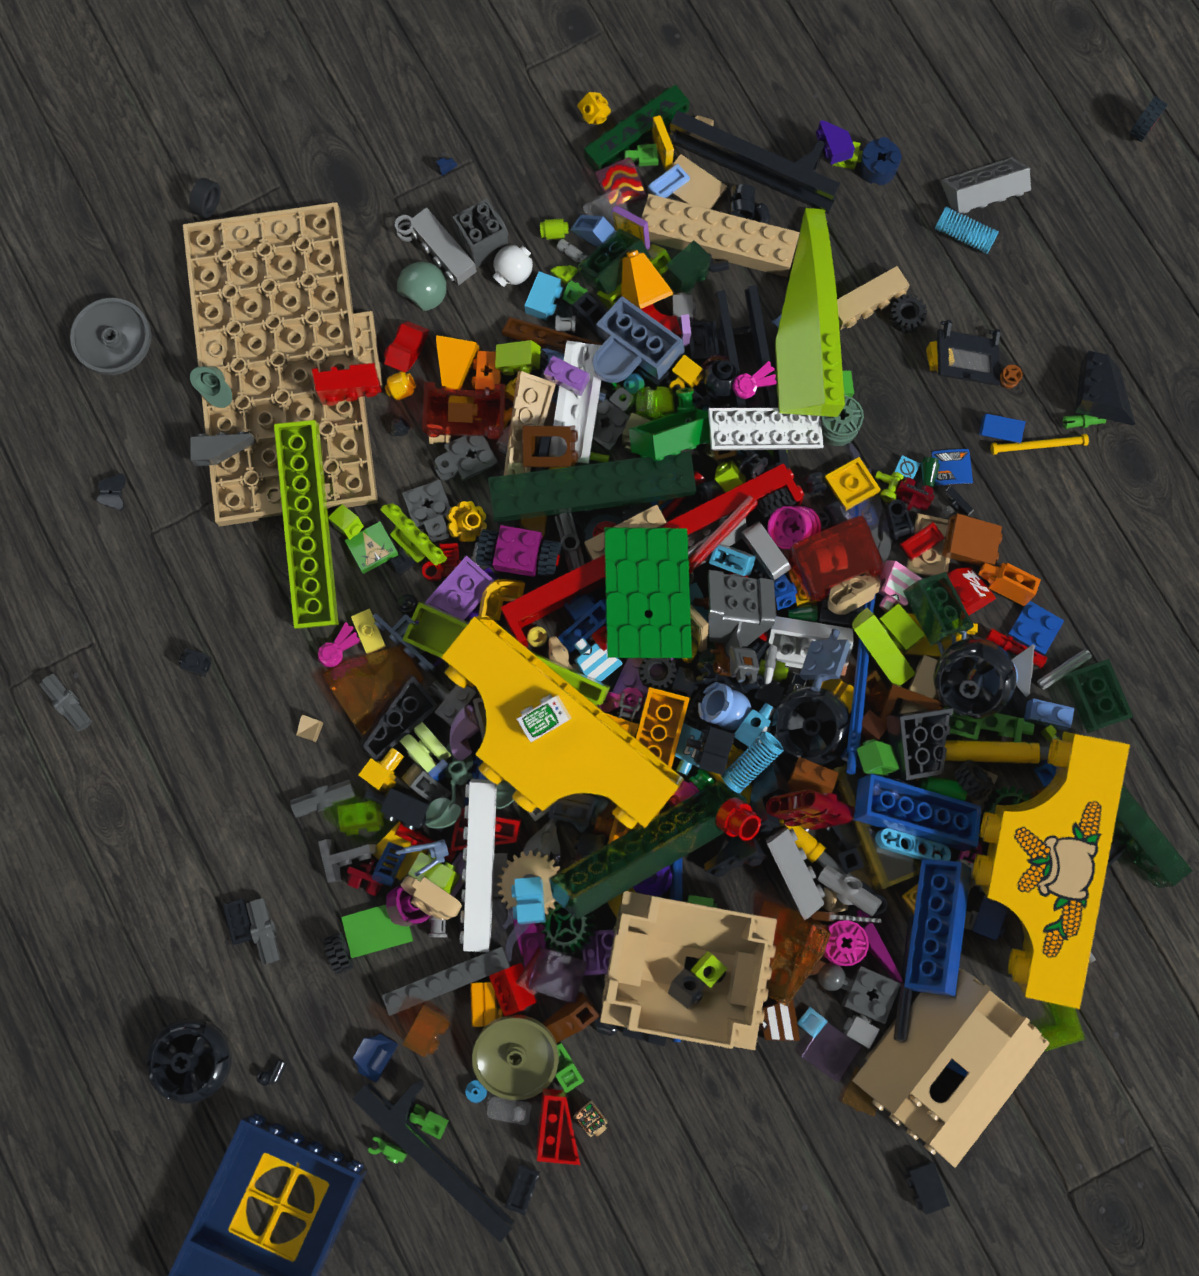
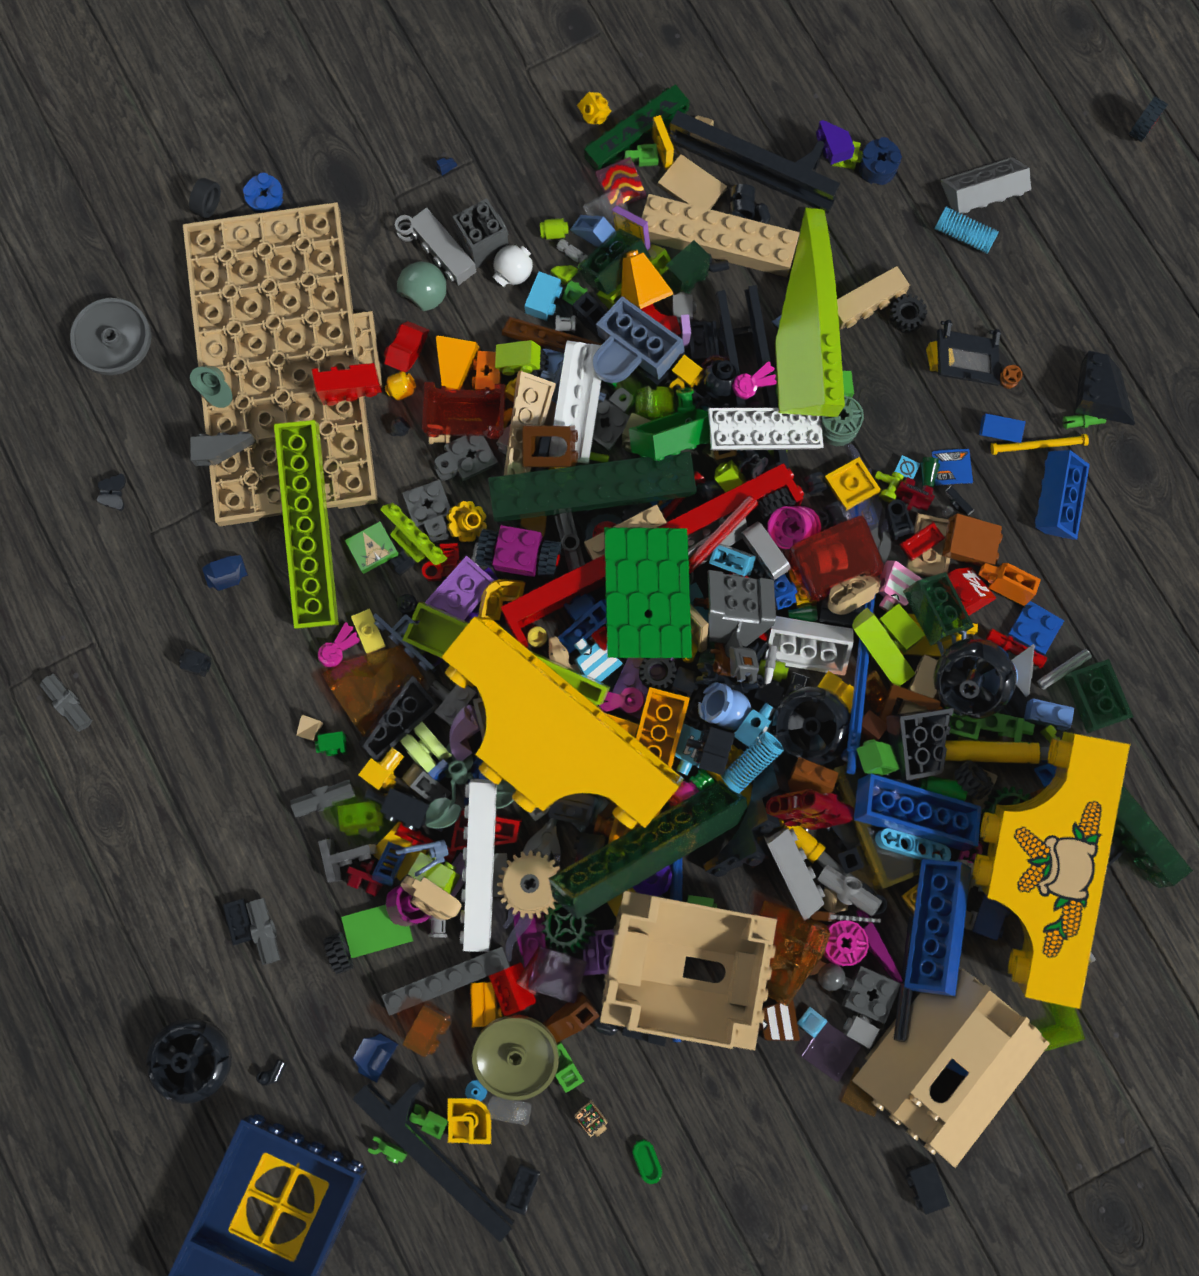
lime brick [328,504,364,540] -> none
reddish brown brick [448,396,478,423] -> none
medium azure brick [511,877,546,924] -> none
brick [517,694,572,742] -> none
red wedge [536,1088,580,1165] -> none
medium lavender brick [544,356,590,396] -> none
dark grey piece [617,692,642,722] -> none
dark azure tile [624,373,644,394] -> none
light blue tile [648,163,690,198] -> none
black brick [668,968,705,1009] -> none
lime brick [690,951,728,988] -> none
red piece [716,798,762,841] -> none
sand blue plate [800,629,851,692] -> none
none -> dark blue slope [202,555,248,591]
none -> blue plate [243,173,283,213]
none -> green brick [315,731,348,756]
none -> yellow brick [447,1098,491,1144]
none -> green tile [633,1139,662,1184]
none -> blue slope [1035,450,1090,540]

